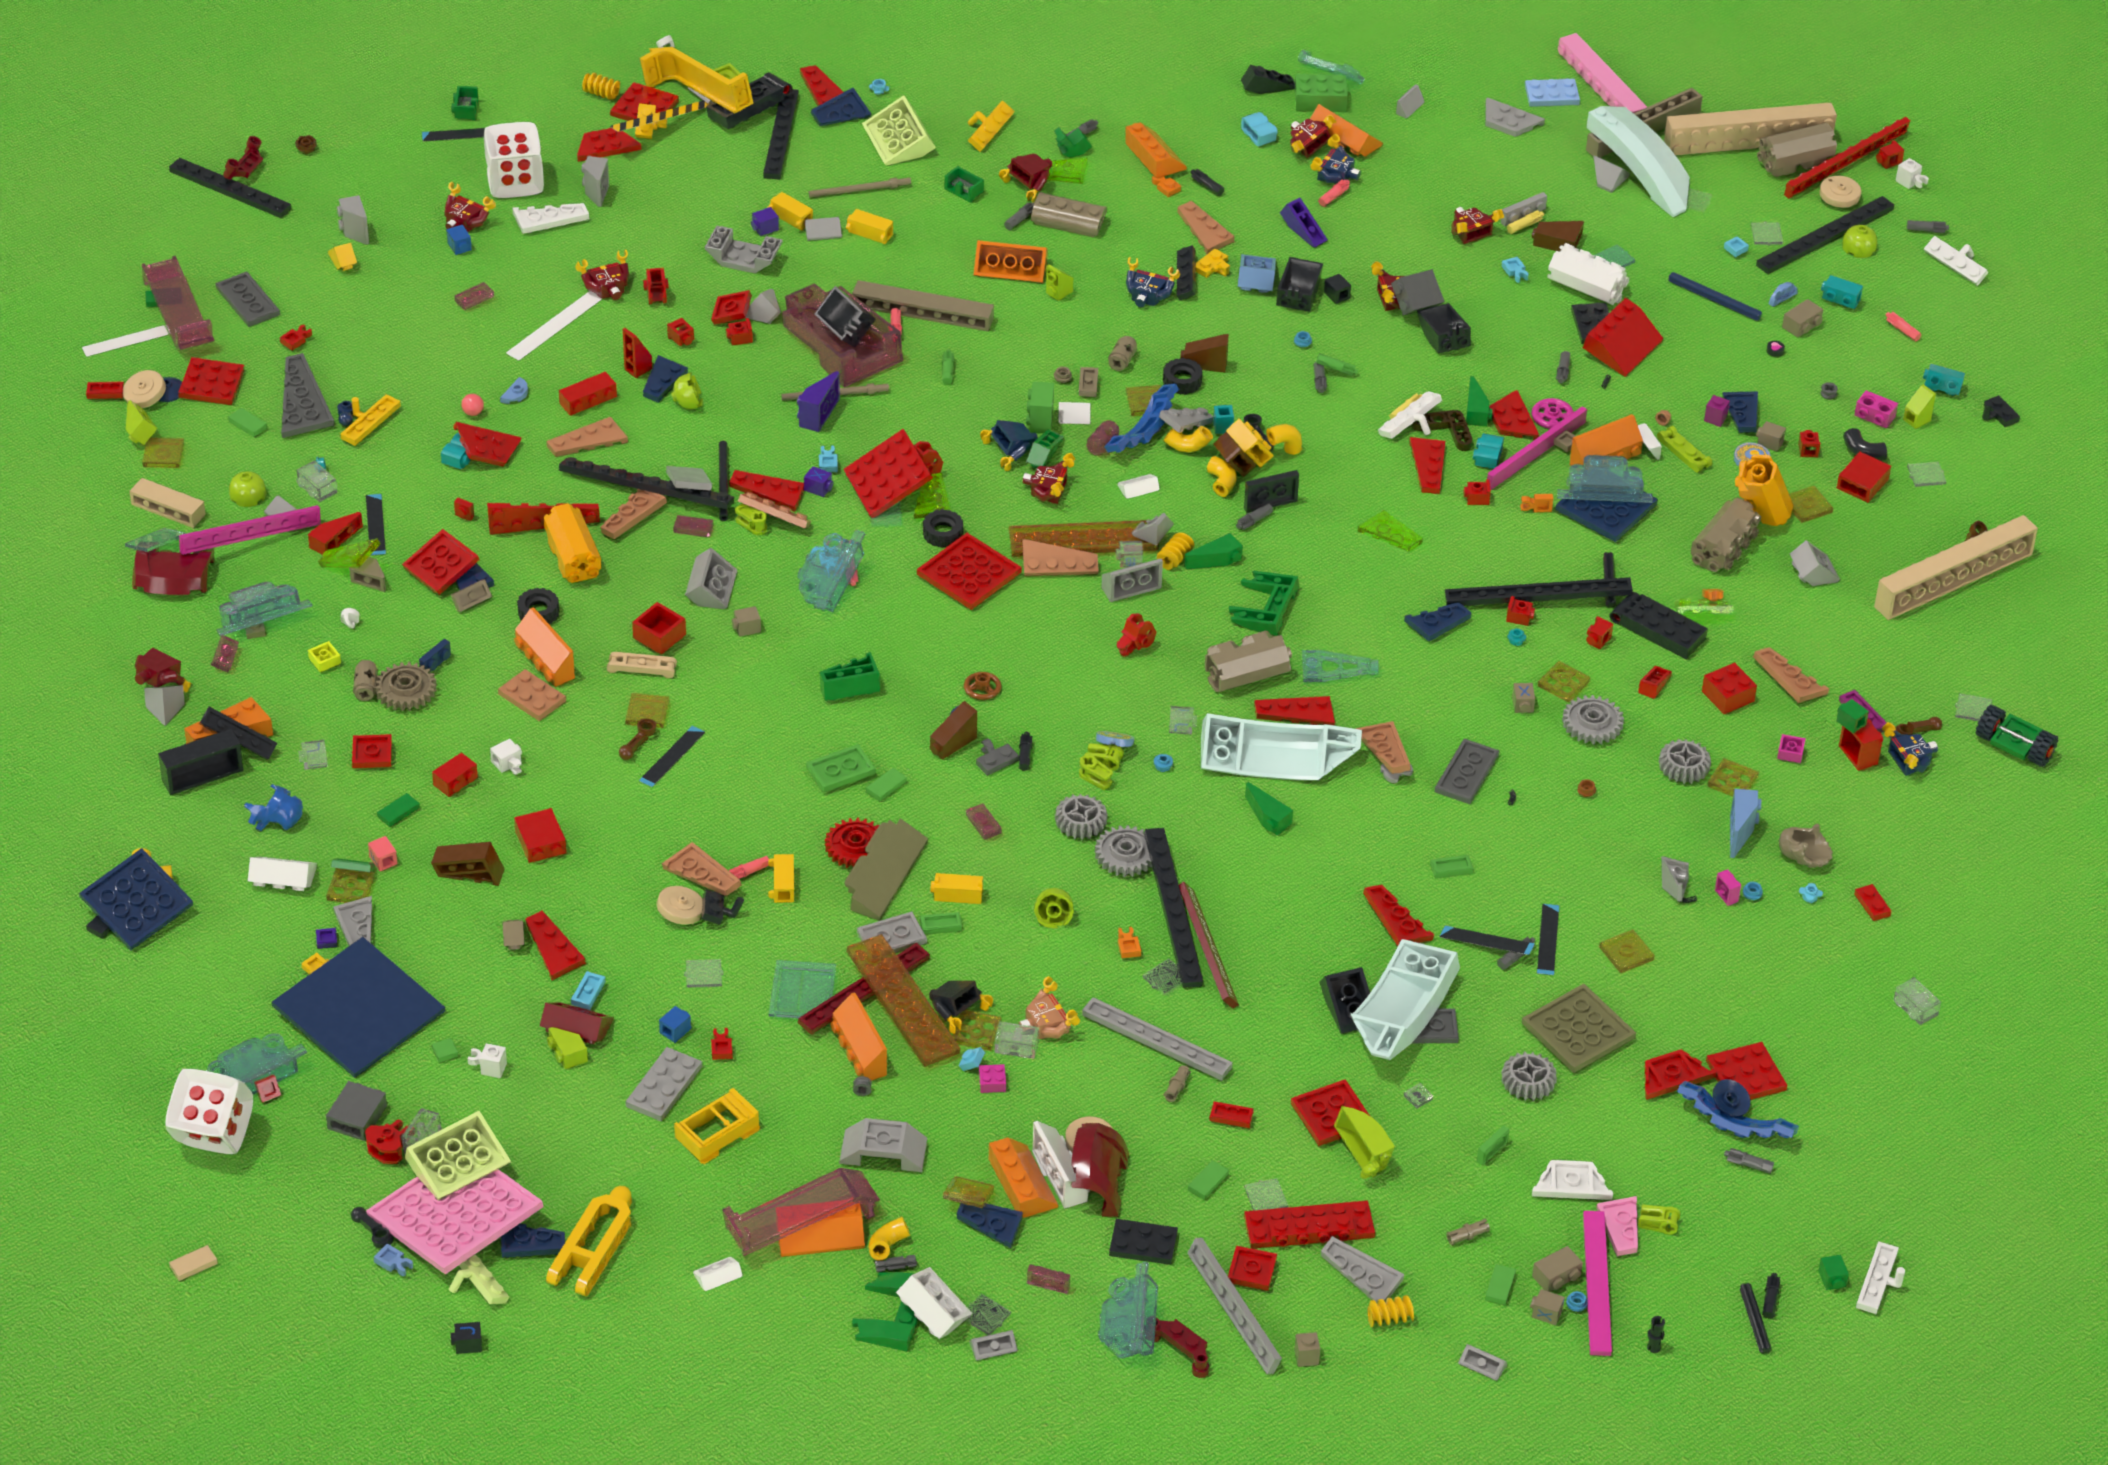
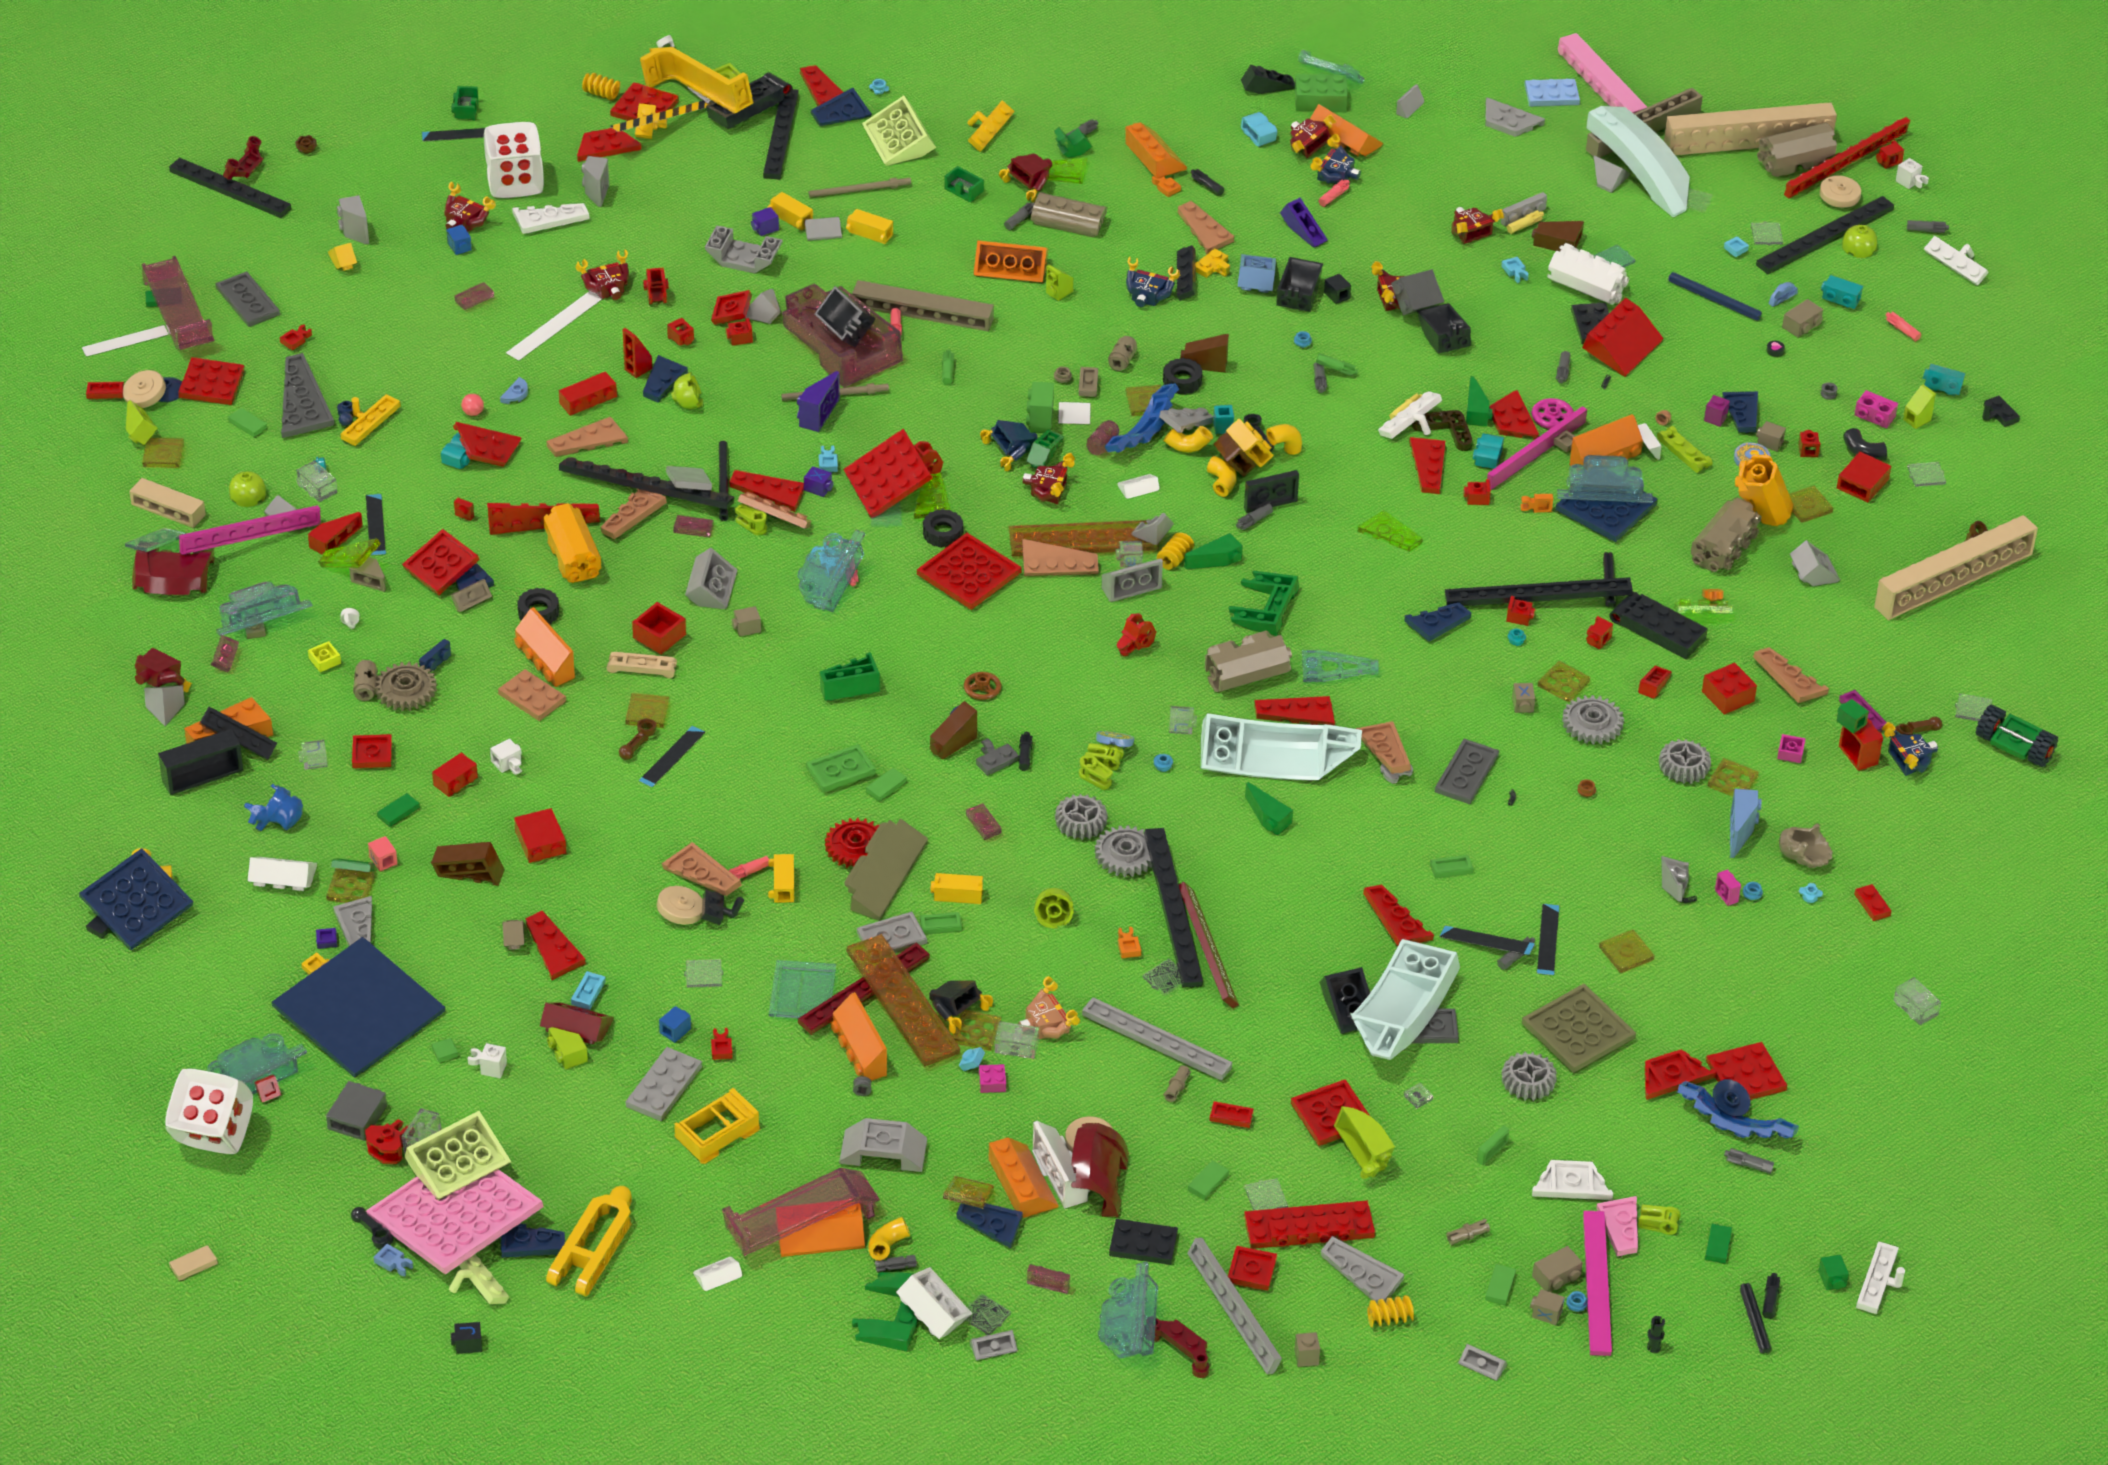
none -> green tile [1705,1224,1732,1264]

